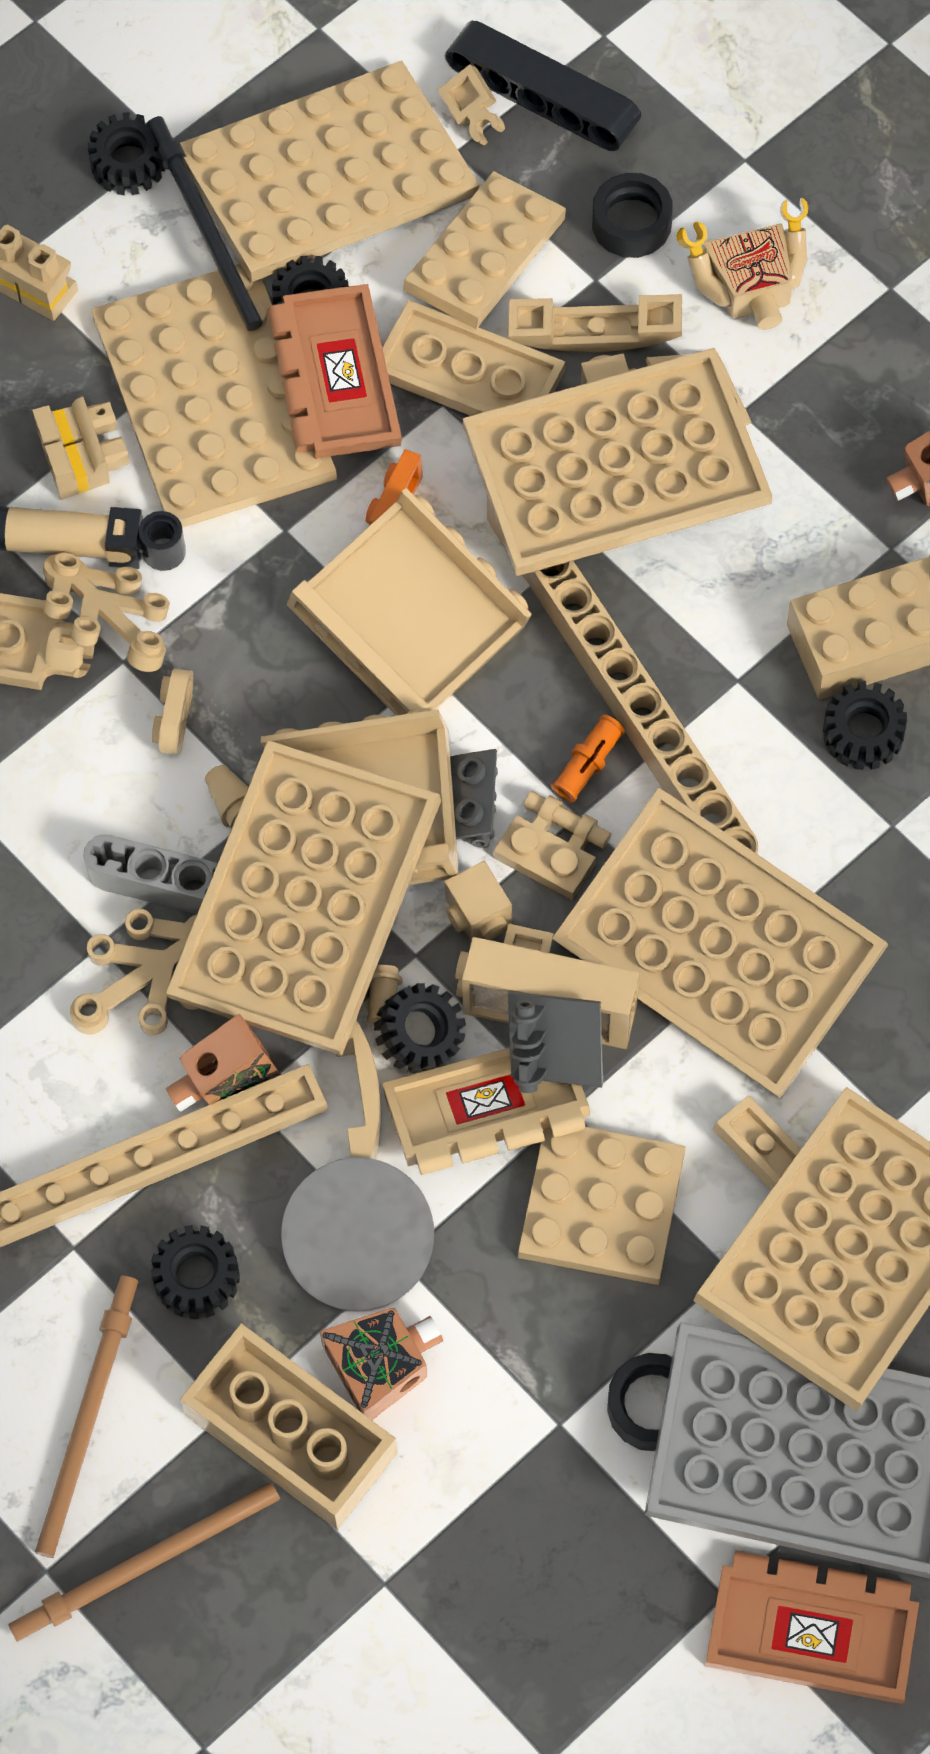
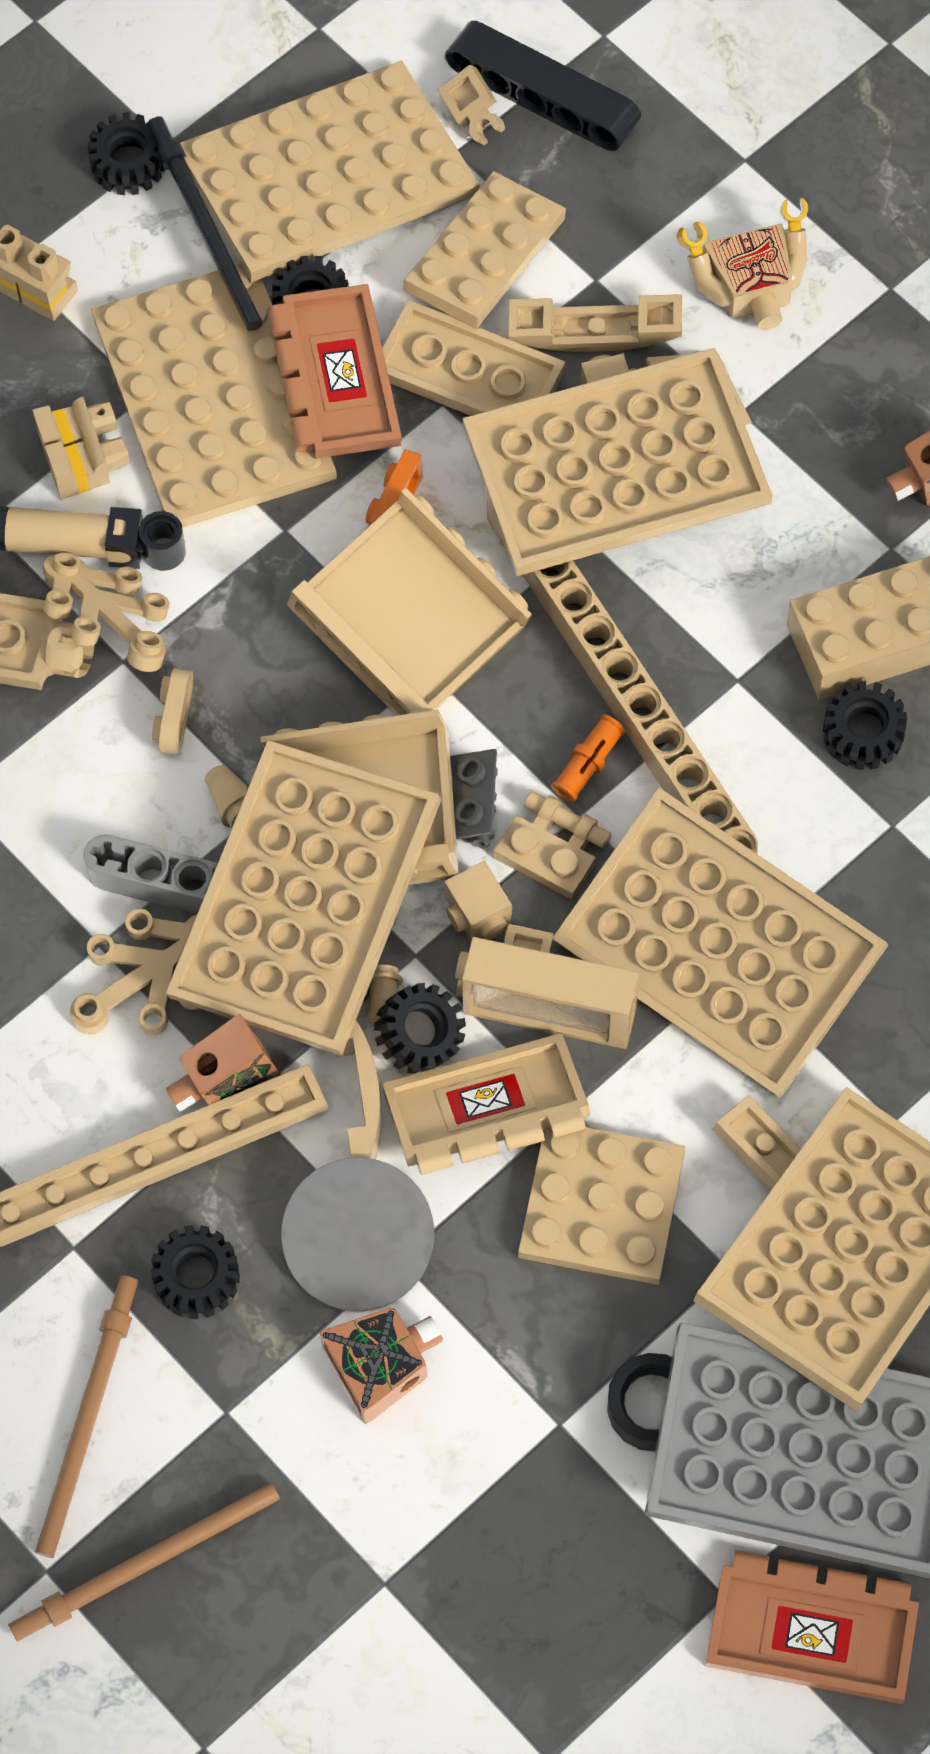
tan brick [180,1323,398,1530] -> none
dark grey hinge [508,991,603,1093] -> none
black tyre [592,173,673,258] -> none

